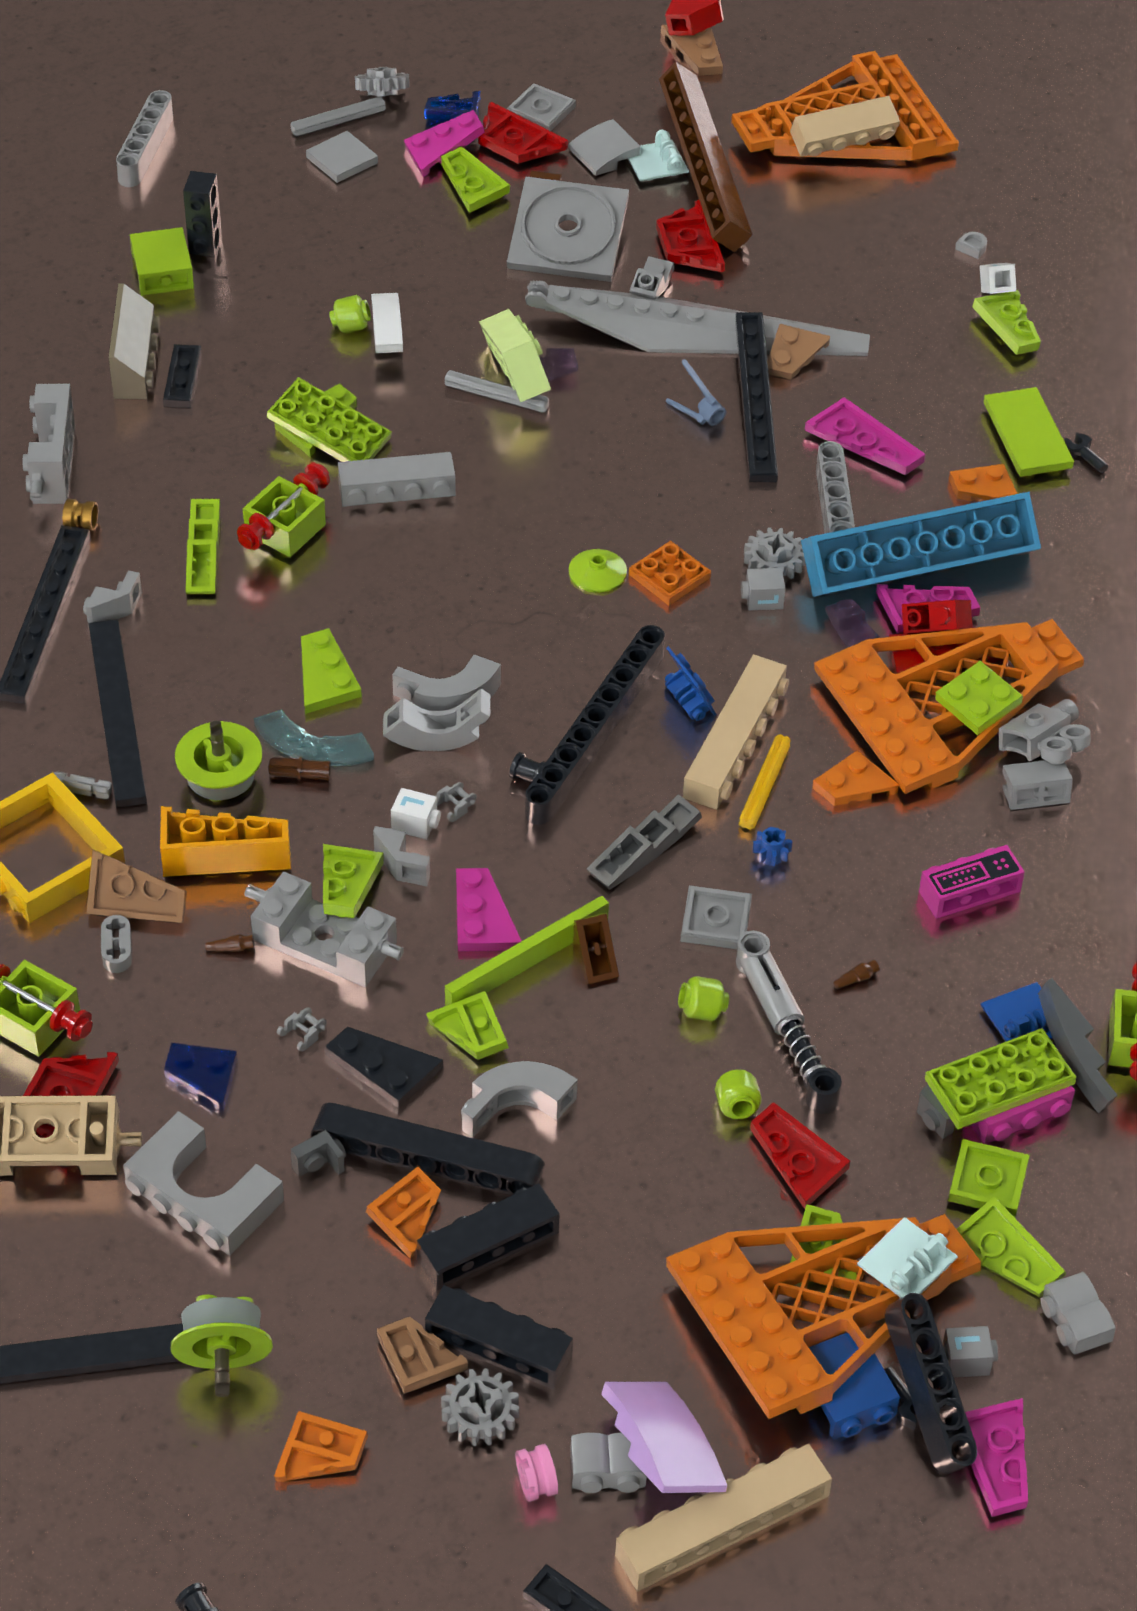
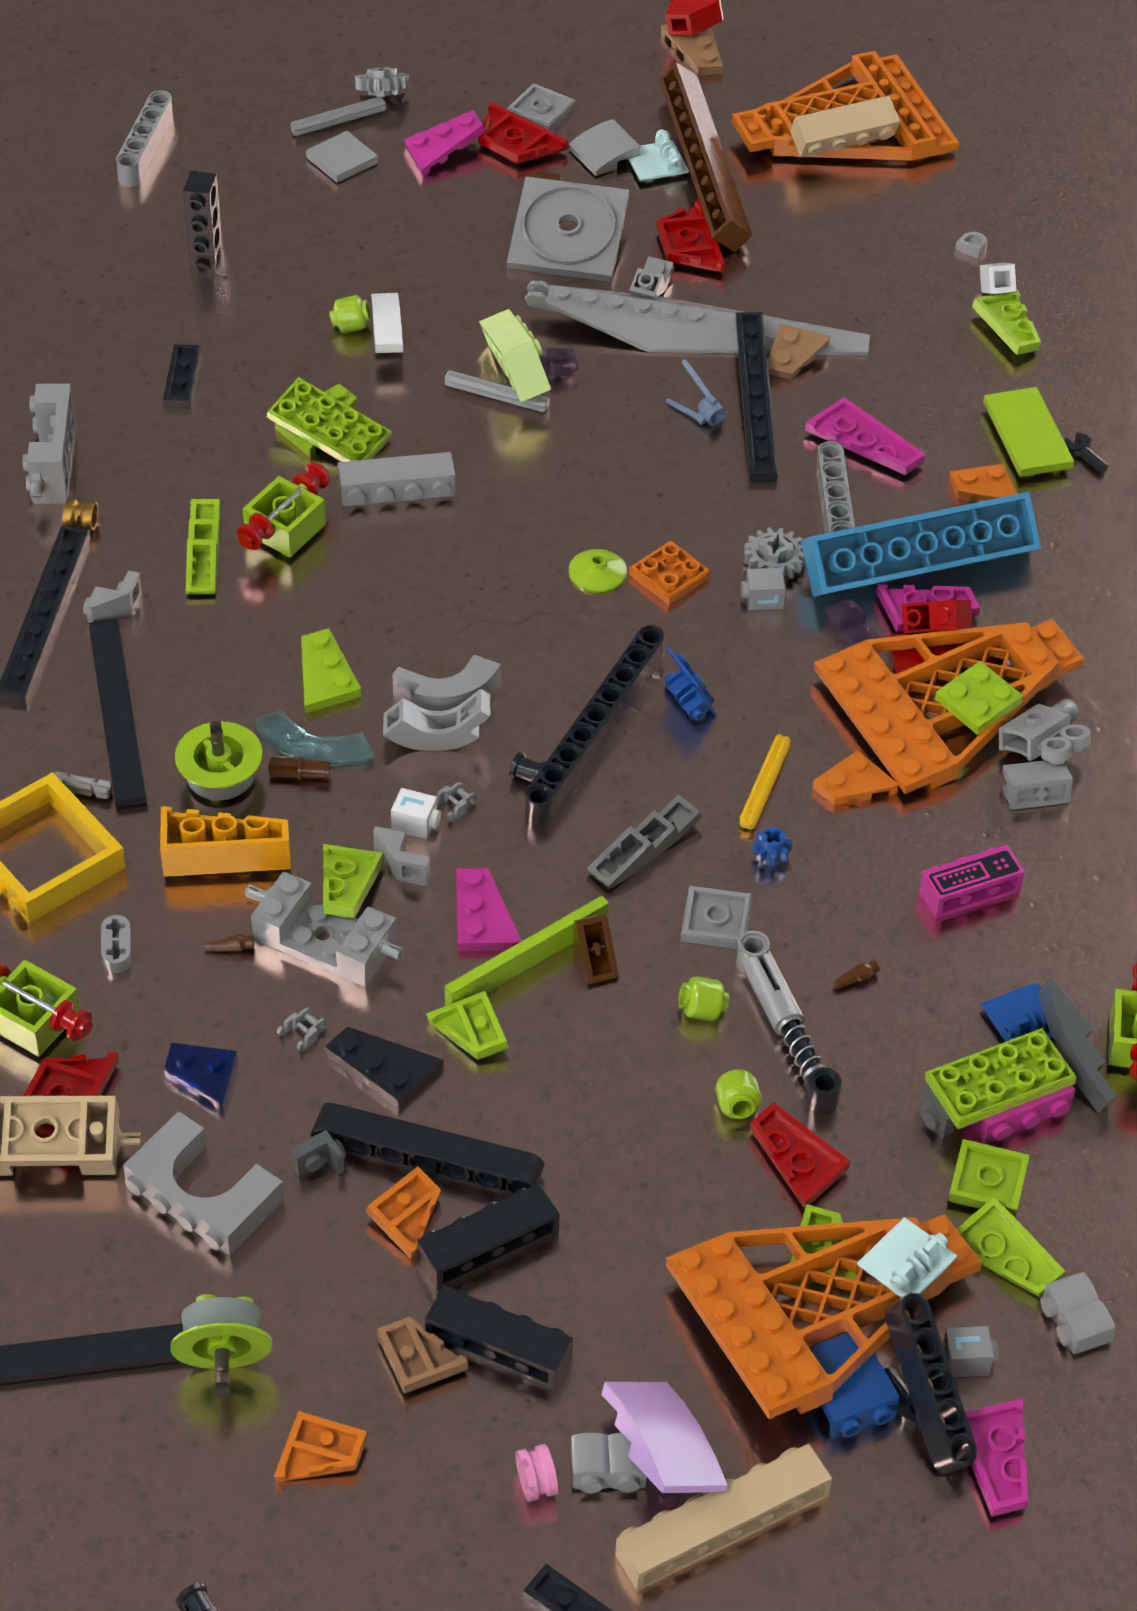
medium nougat wing [86,850,187,923] -> none
slope [109,283,160,399] -> none
lime panel [130,227,194,296] -> none
clear blue wing [424,91,481,122] -> none
lime wing [441,146,510,213] -> none
light grey gear [441,1368,519,1446] -> none
light grey arch [461,1061,578,1137] -> none
tan brick [683,654,789,810] -> none

